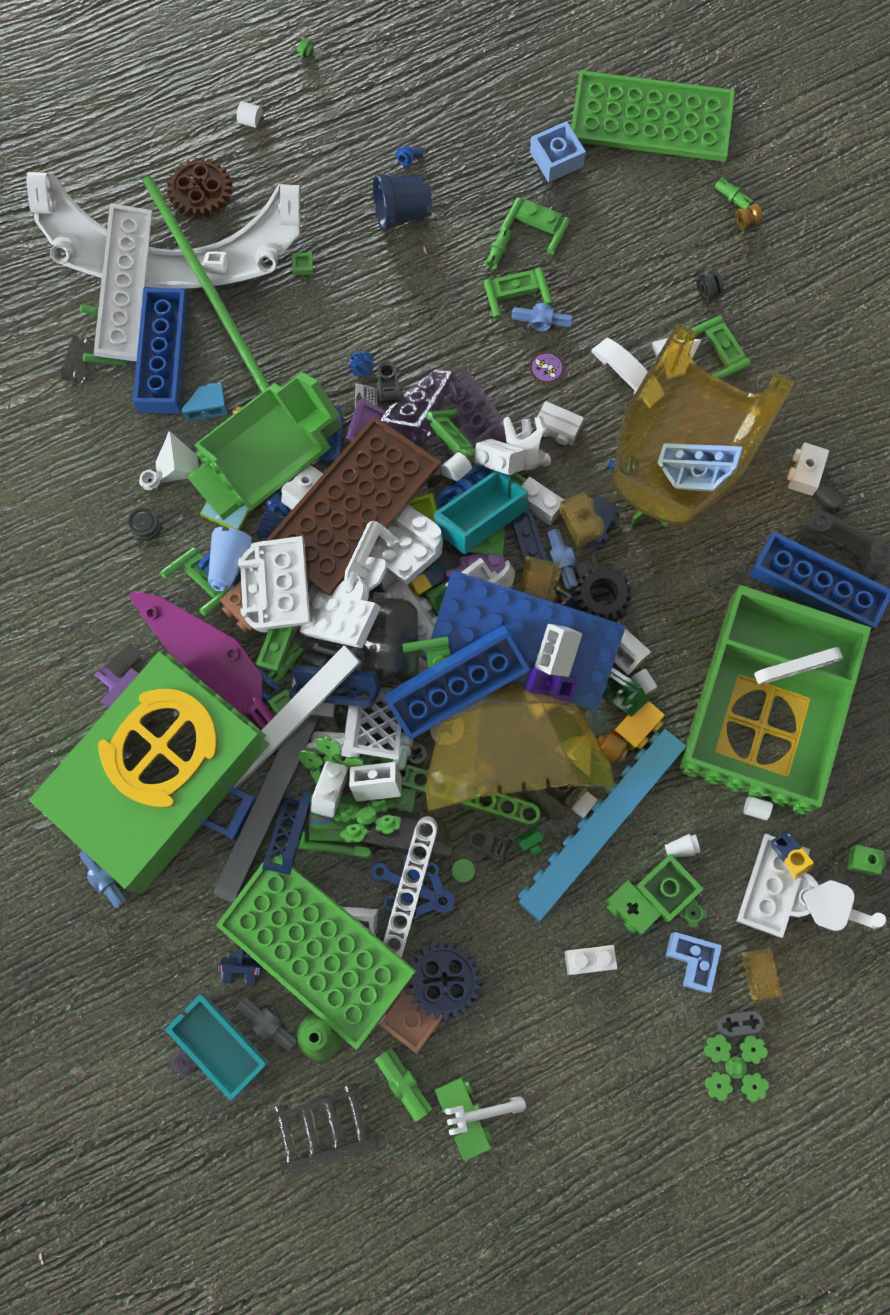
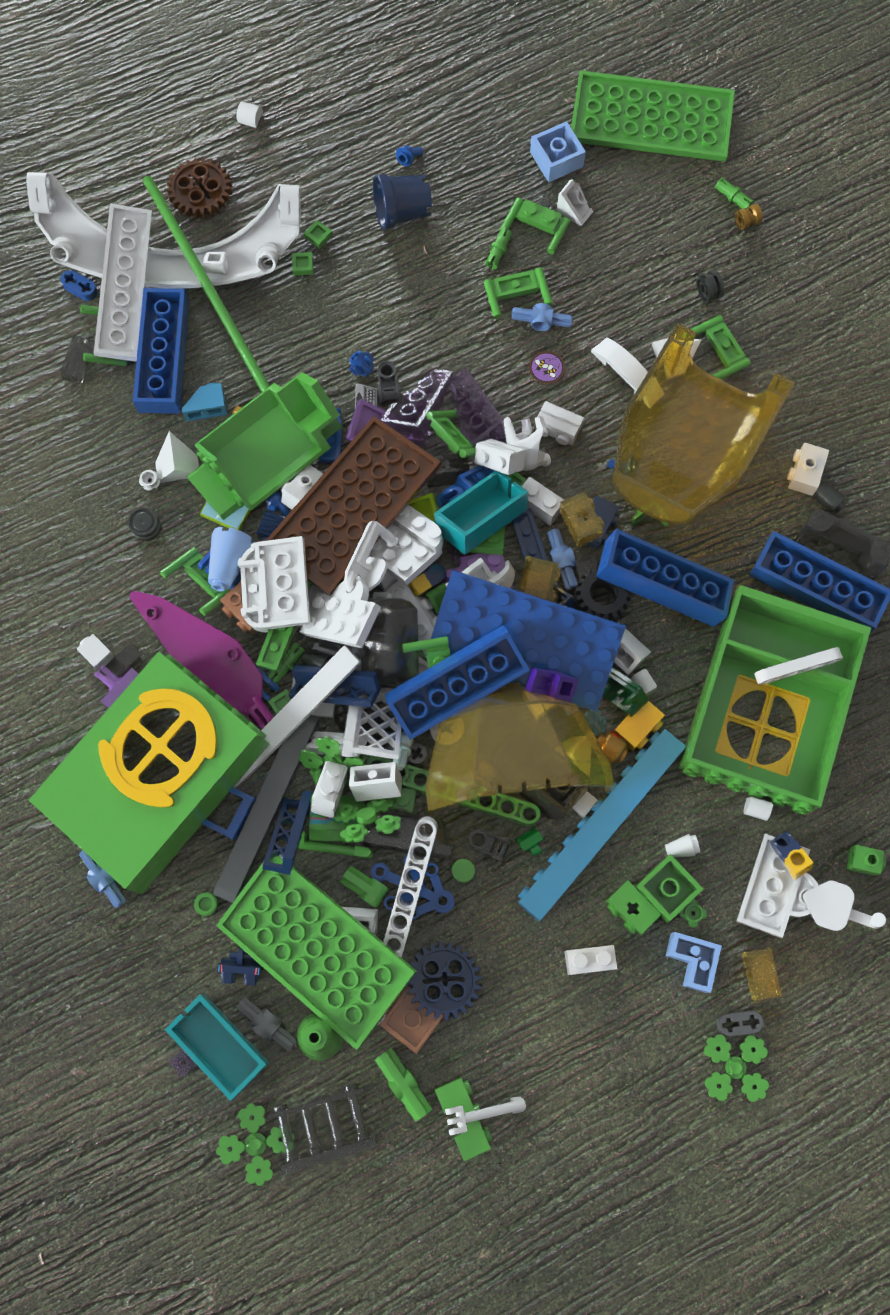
bright green plate [297,37,314,57] -> none
white brick [441,452,472,481] -> none
white brick [535,624,583,677] -> none
light blue wedge [658,443,744,492] -> none
none -> blue beam [60,270,98,301]
none -> white brick [77,634,116,672]
none -> bright green tile [194,892,219,916]
none -> bright green plant [216,1103,295,1186]
none -> bright green plate [304,220,333,249]
none -> bright green piece [340,866,389,909]
none -> white slope [557,180,593,226]
none -> blue brick [596,529,734,627]

